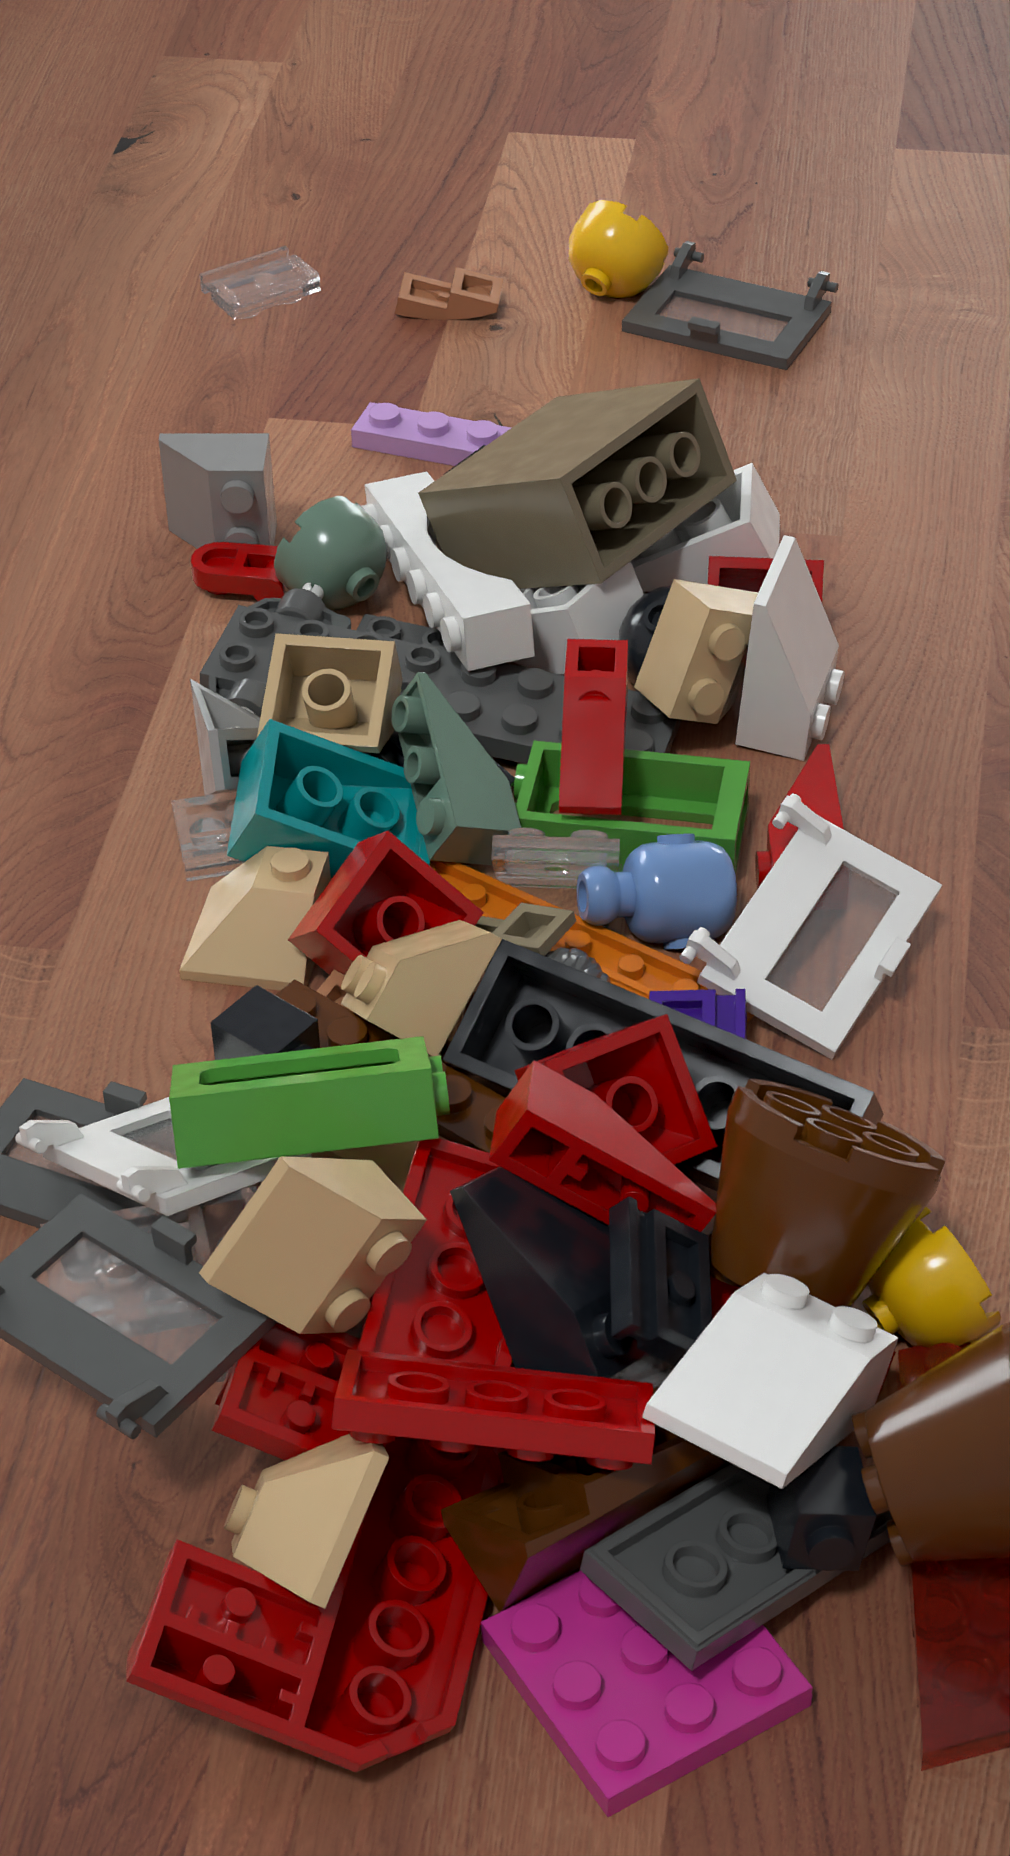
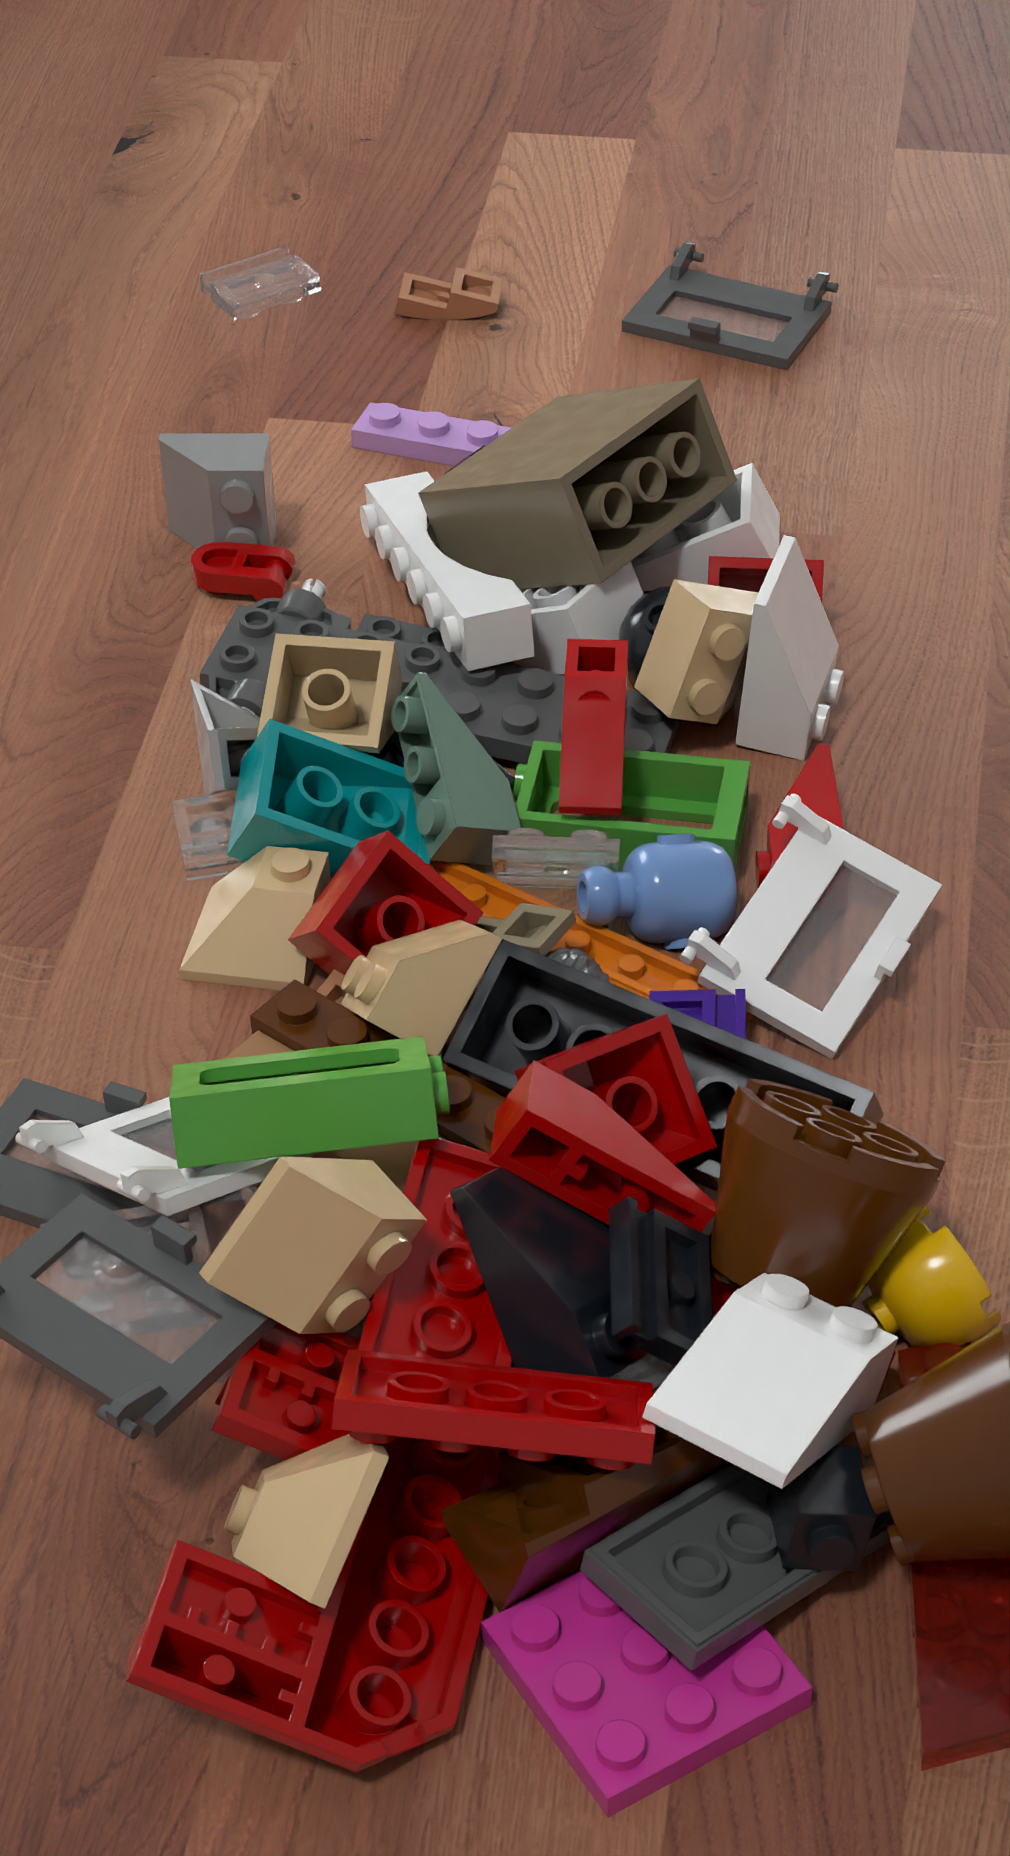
black brick [210,985,320,1060] -> none
sand green cylinder [274,496,388,611] -> none
yellow cylinder [568,200,668,298] -> none

